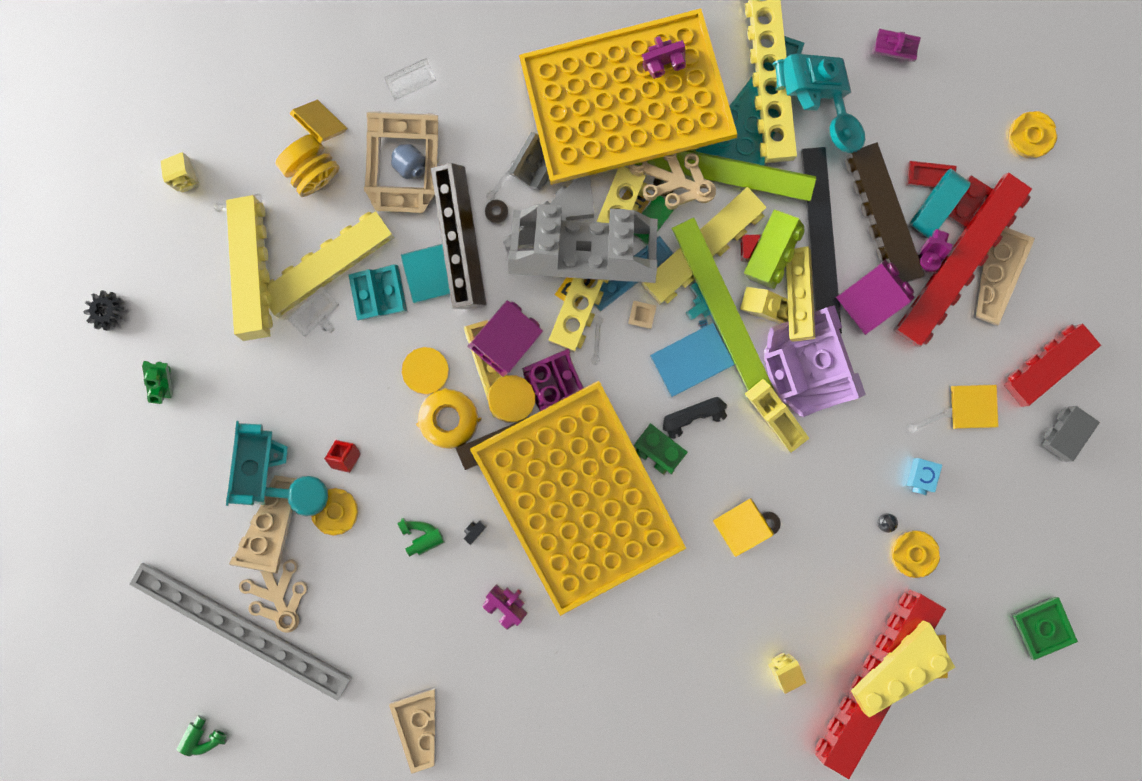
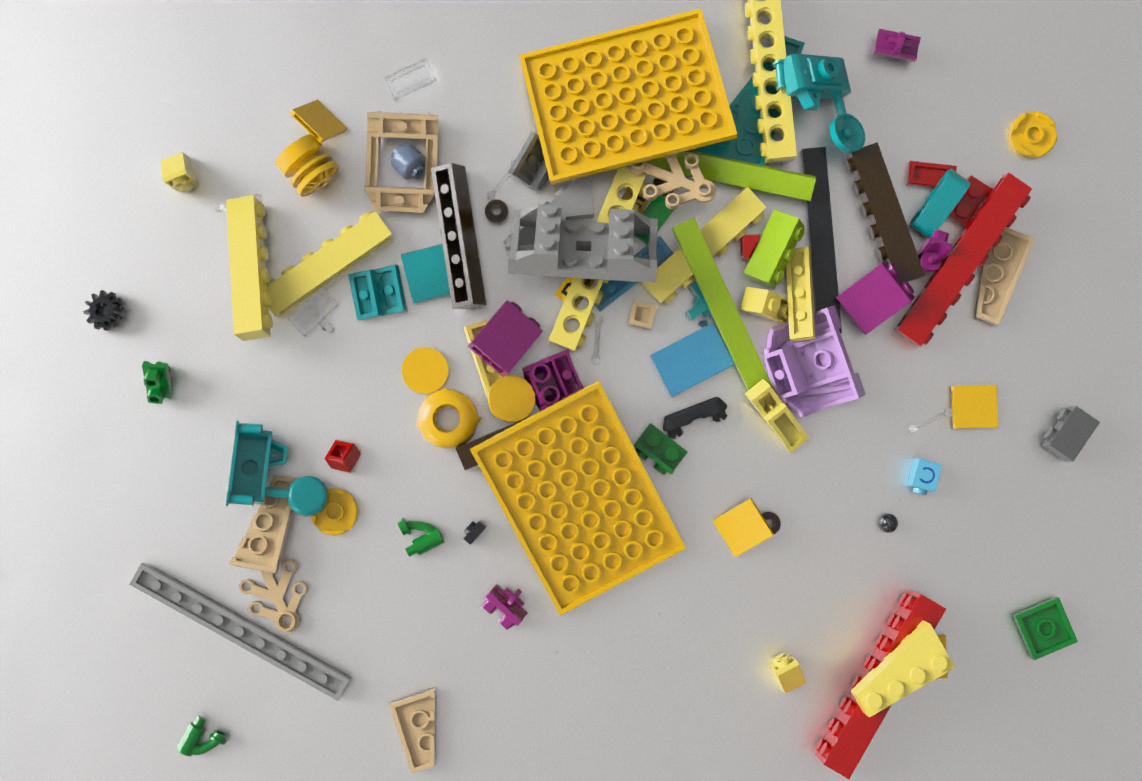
magenta hips [642,36,686,79] -> none
yellow tile [891,530,940,578] -> none
red brick [1004,323,1101,407] -> none

